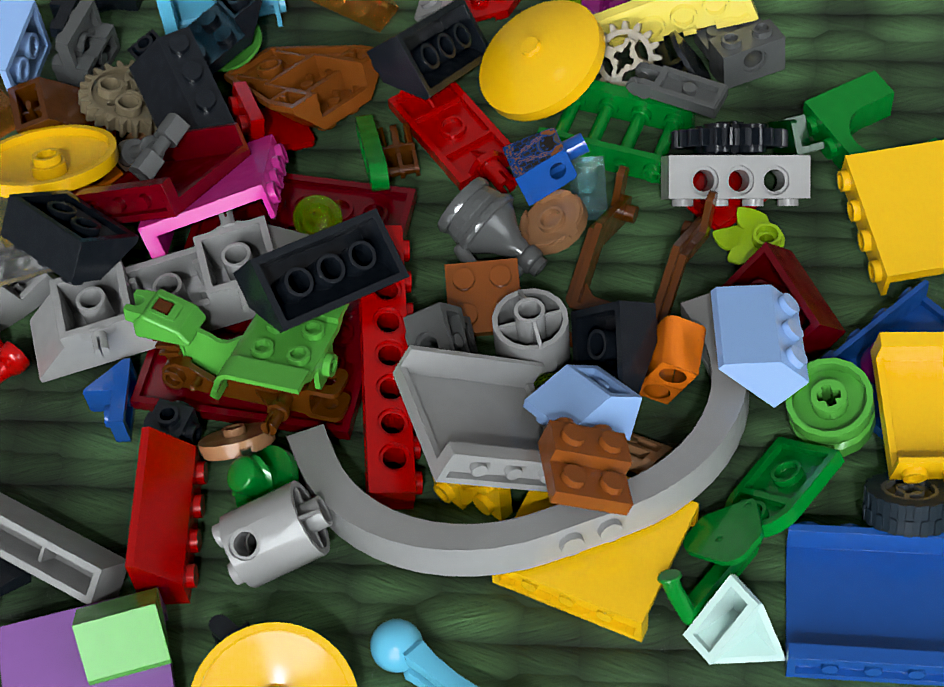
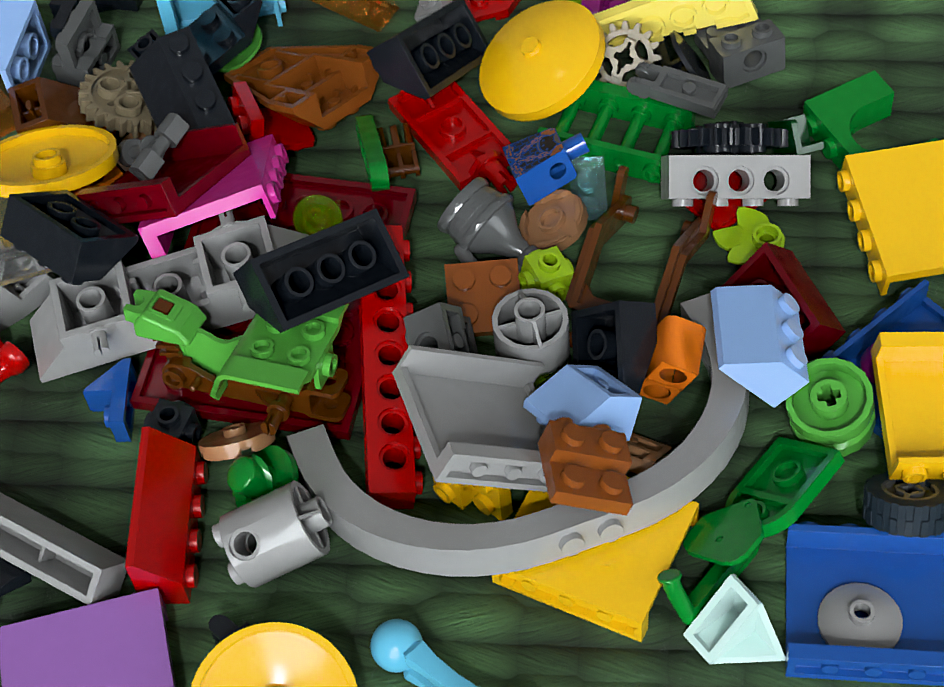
slope [72,588,172,685] -> none
none -> lime brick [518,246,574,301]
none -> light grey dish [817,583,903,649]

